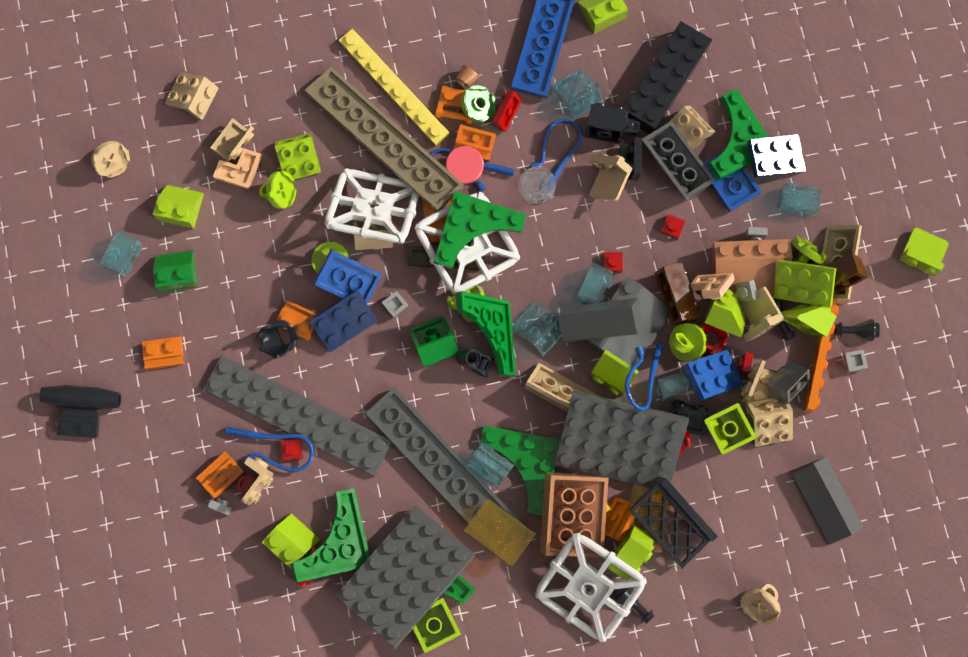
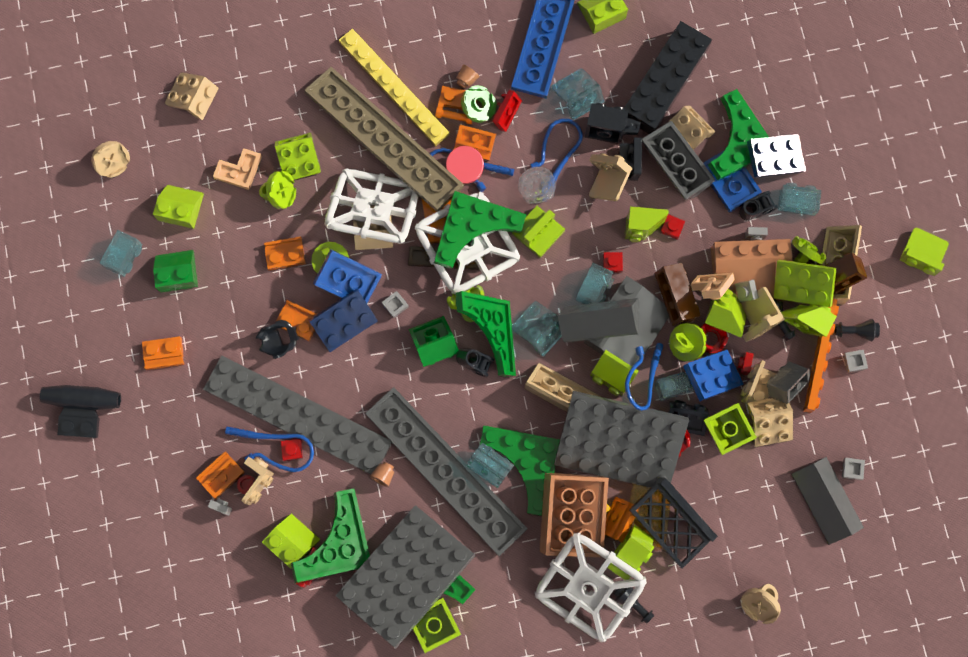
tan bracket [210,118,254,162] -> none
clear yellow plate [464,499,536,567] -> none
none -> orange plate [264,236,306,271]
none -> nougat hat [370,462,394,487]
none -> lime bracket [512,205,565,258]
none -> lime slope [625,206,669,242]
none -> black piece [739,191,778,221]
none -> light grey plate [842,458,865,480]

